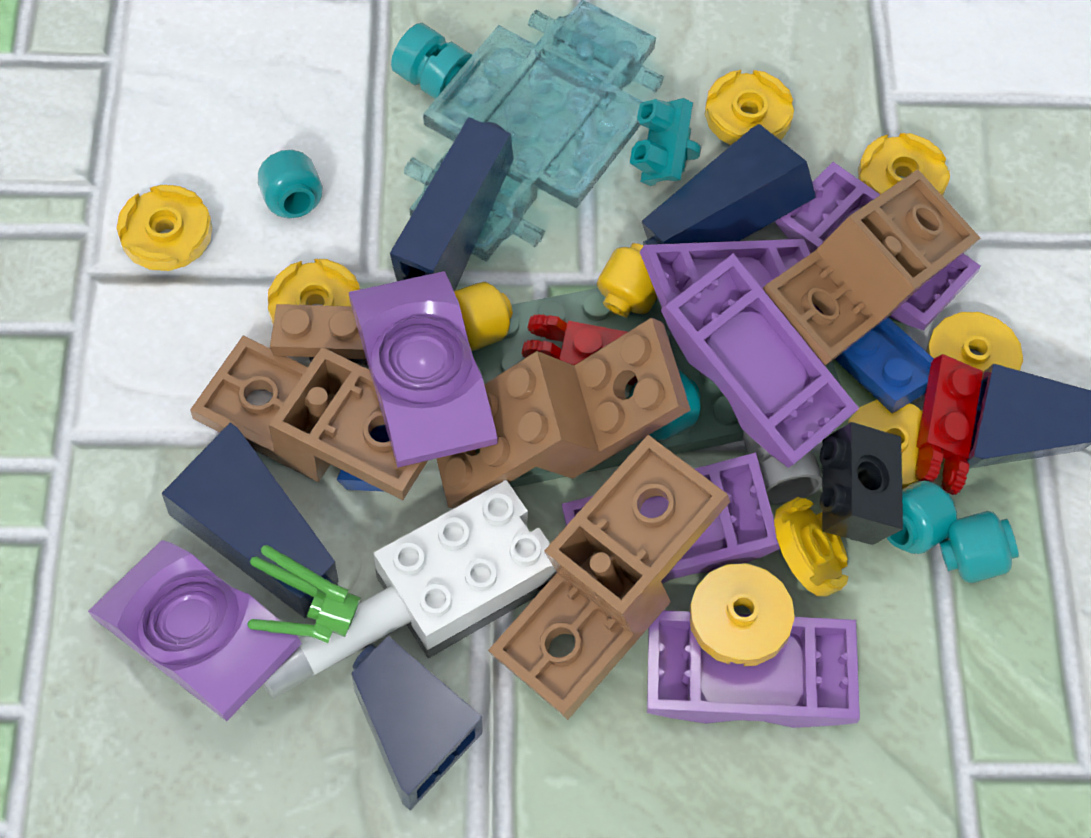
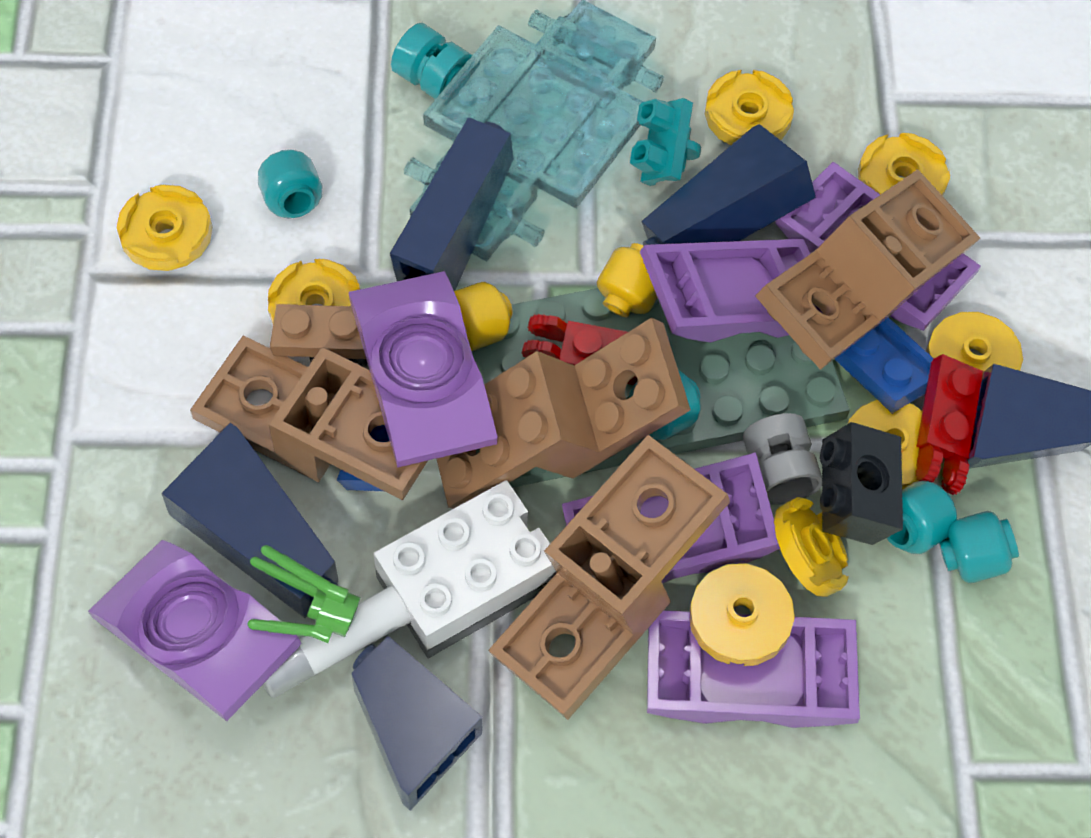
medium lavender slope [661,253,859,468] -> none

